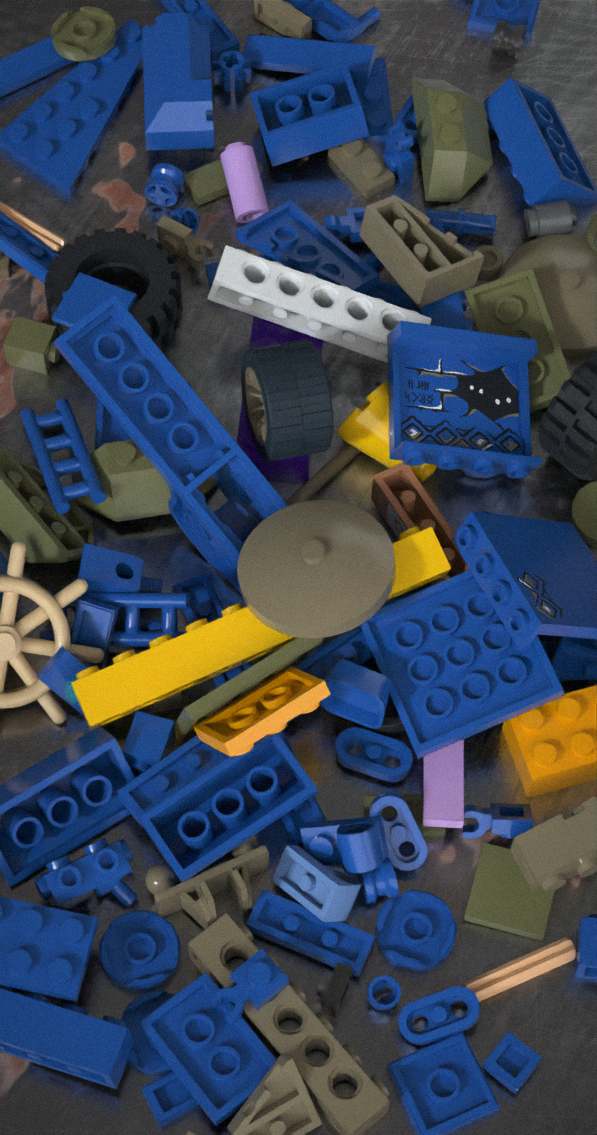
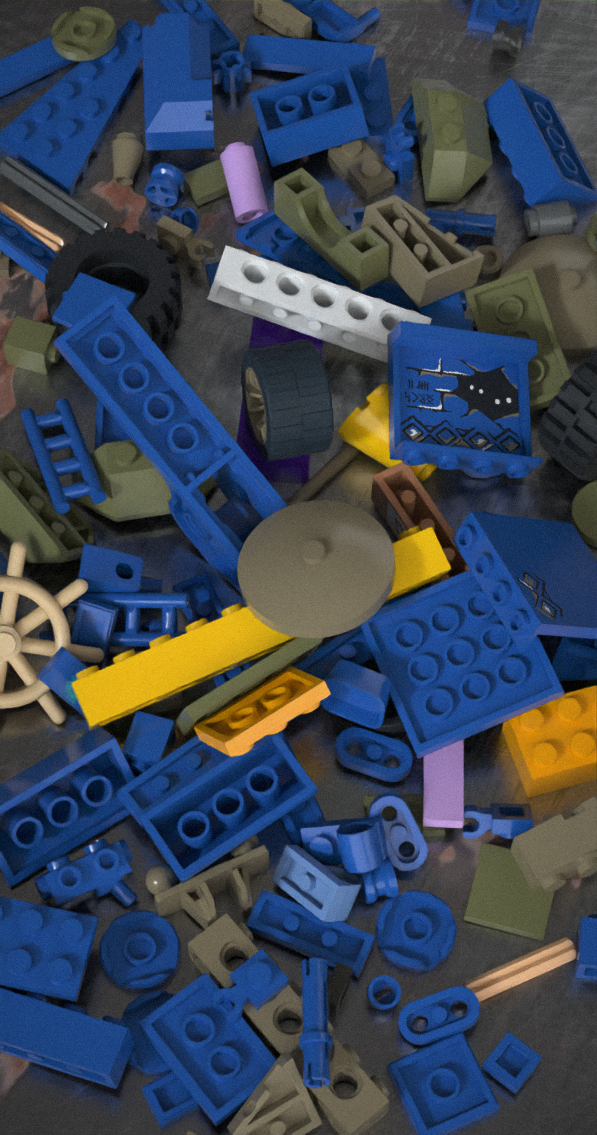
none -> dark grey axle [0,156,110,235]
none -> dark tan cone [112,132,145,186]
none -> olive arch [274,168,389,292]
none -> blue pin [299,957,333,1088]

